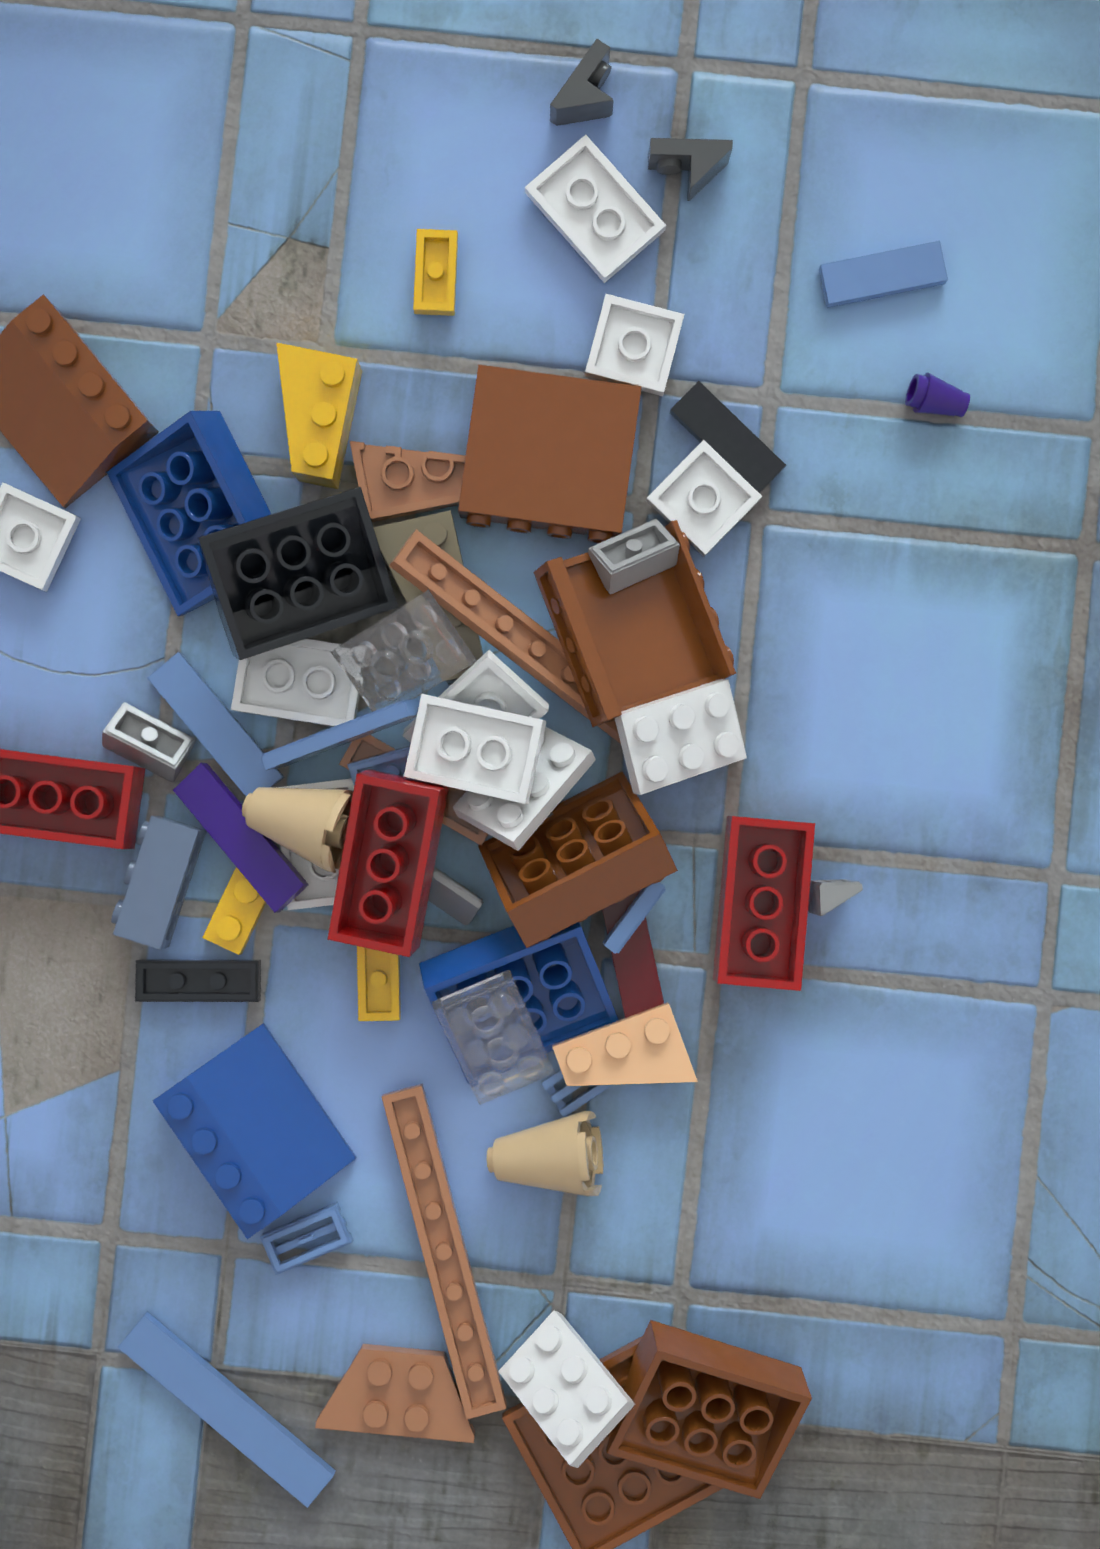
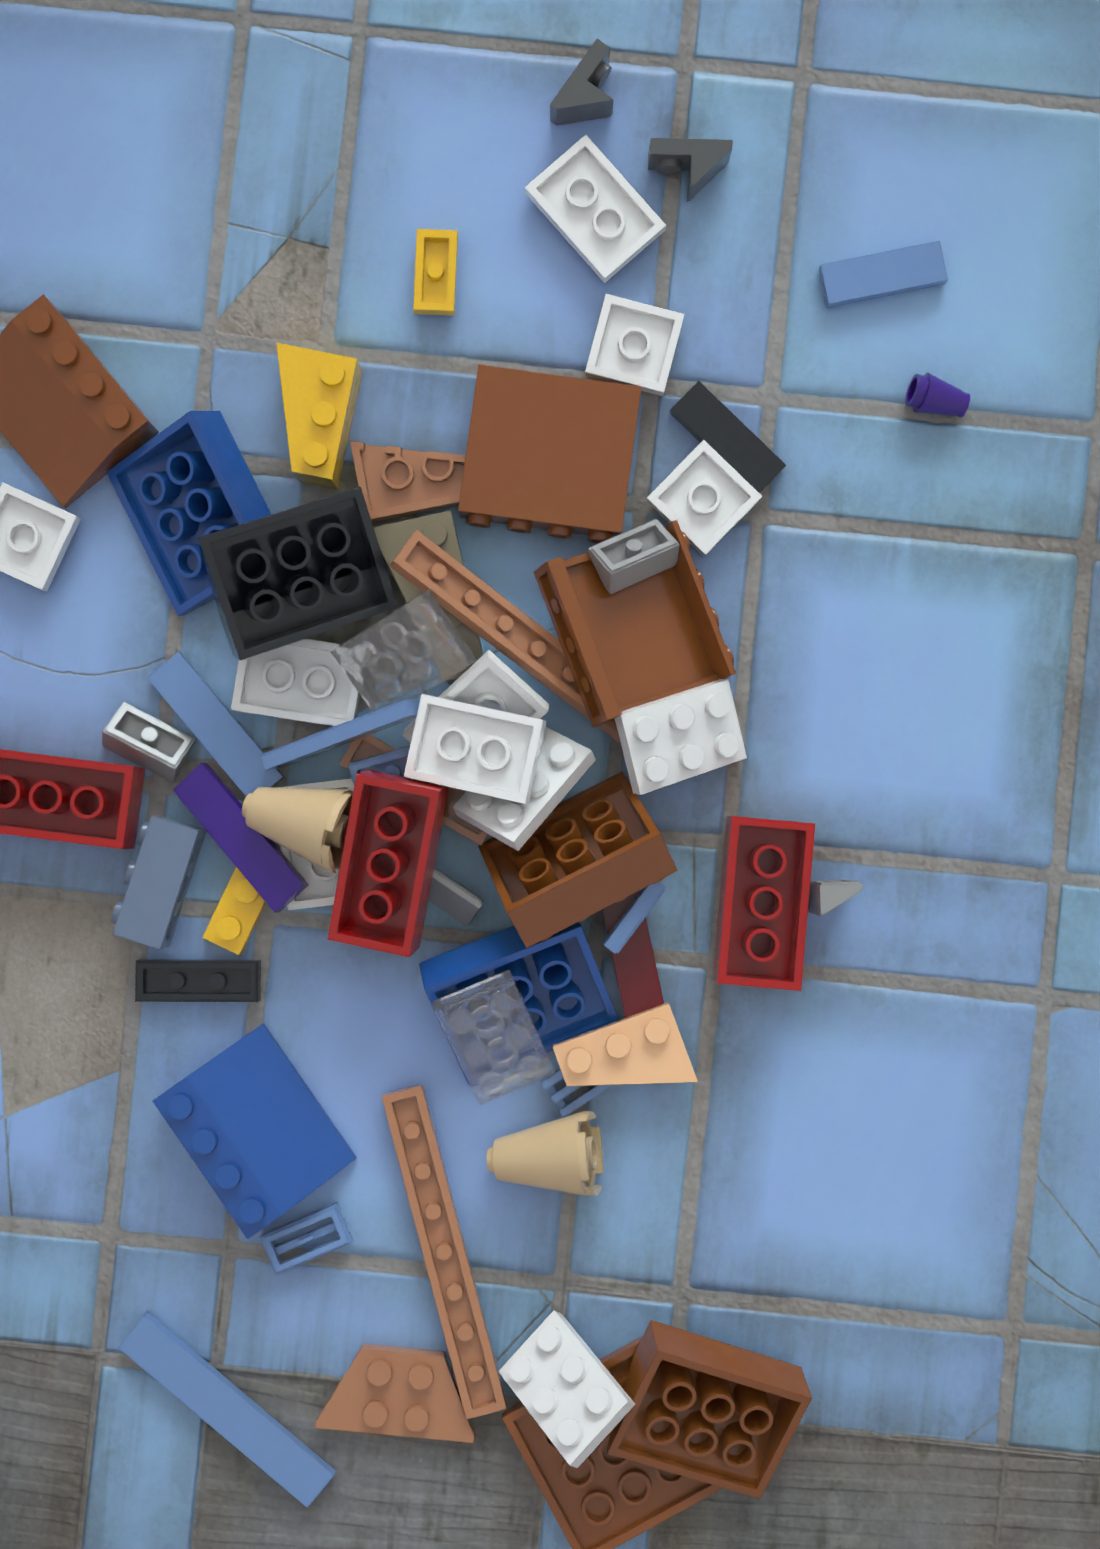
yellow plate [357,946,401,1021] -> none

